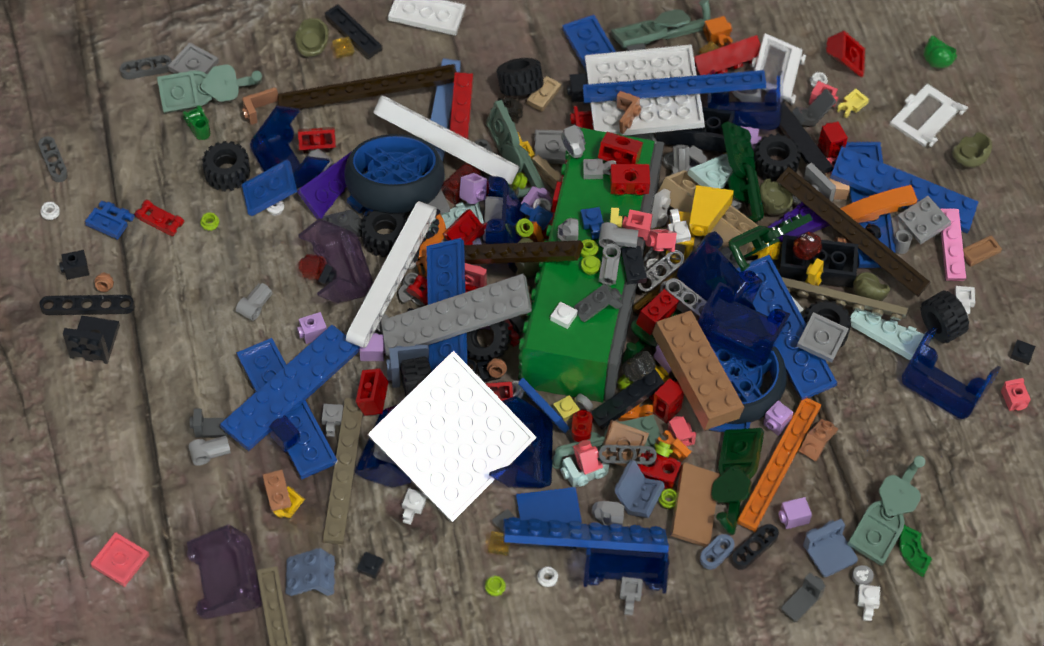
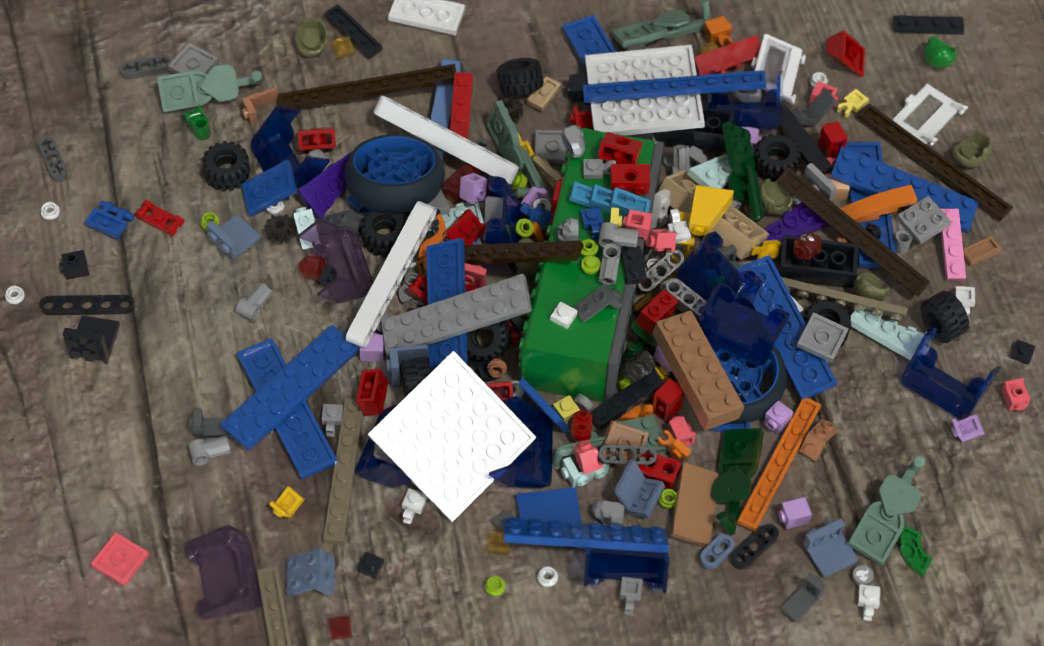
nougat plate [95,272,114,292] -> none
nougat bracket [263,470,291,511] -> none
clear blue brick [269,416,301,452] -> none
lavender brick [297,312,327,344] -> none
nougat bracket [617,91,641,134] -> none
lime plate [654,441,673,457] -> none
dark green plate [728,213,812,272] -> none
yellow plate [805,258,824,286] -> none
none -> white plate [5,286,25,304]
none -> sand blue bracket [207,215,260,260]
none -> clear smoke gear [264,213,297,245]
none -> light aqua bracket [292,207,320,250]
none -> clear red plate [329,615,352,641]
none -> dark azure slope [568,182,651,216]
none -> dark brown plate [857,104,1013,222]
none -> black plate [893,15,965,35]
none -> lavender bracket [951,414,985,442]

